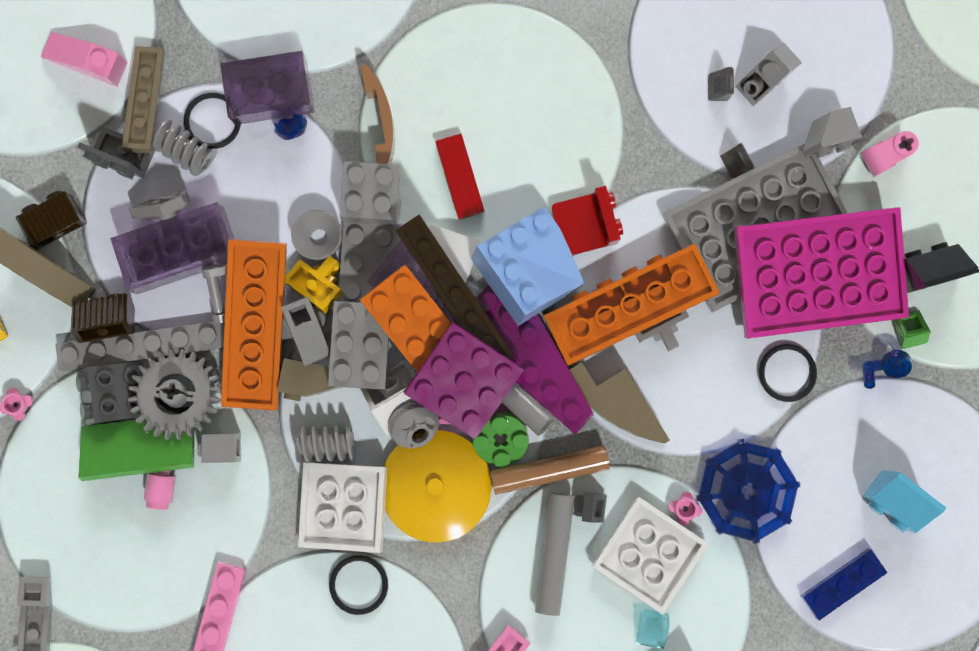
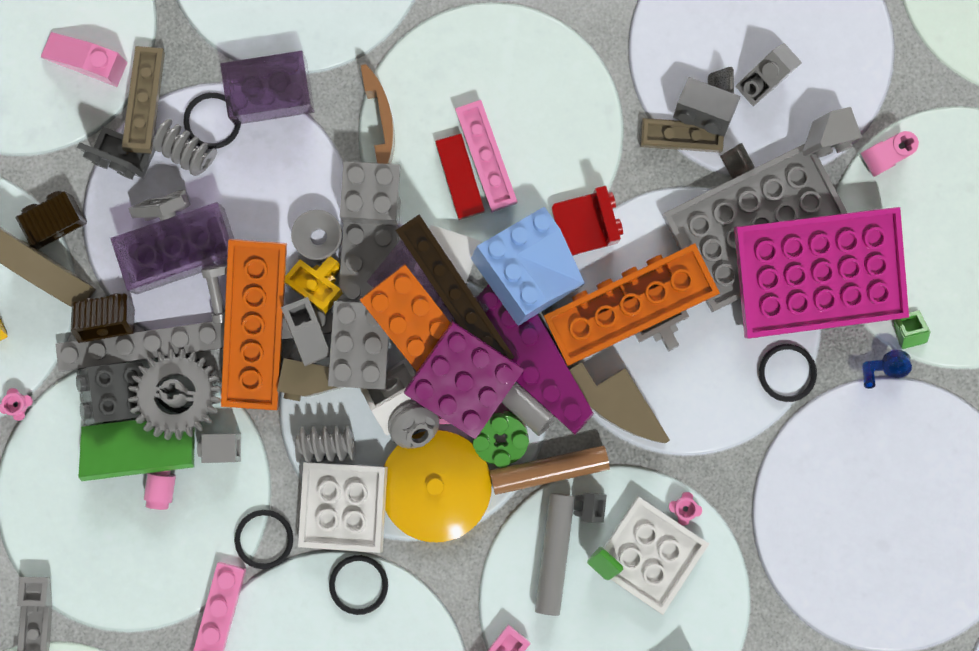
clear blue plate [274,114,307,140] -> none
clear light blue slope [636,610,670,649] -> none
clear blue plate [696,438,801,544] -> none
clear blue plate [800,548,888,621] -> none
medium azure slope [862,470,946,533] -> none
black slope [904,242,979,293] -> none
none -> black tyre [234,510,294,569]
none -> bright pink plate [455,100,517,213]
none -> bright green slope [587,547,623,580]
none -> dark tan tile [640,118,724,153]
none -> brick [673,77,741,137]

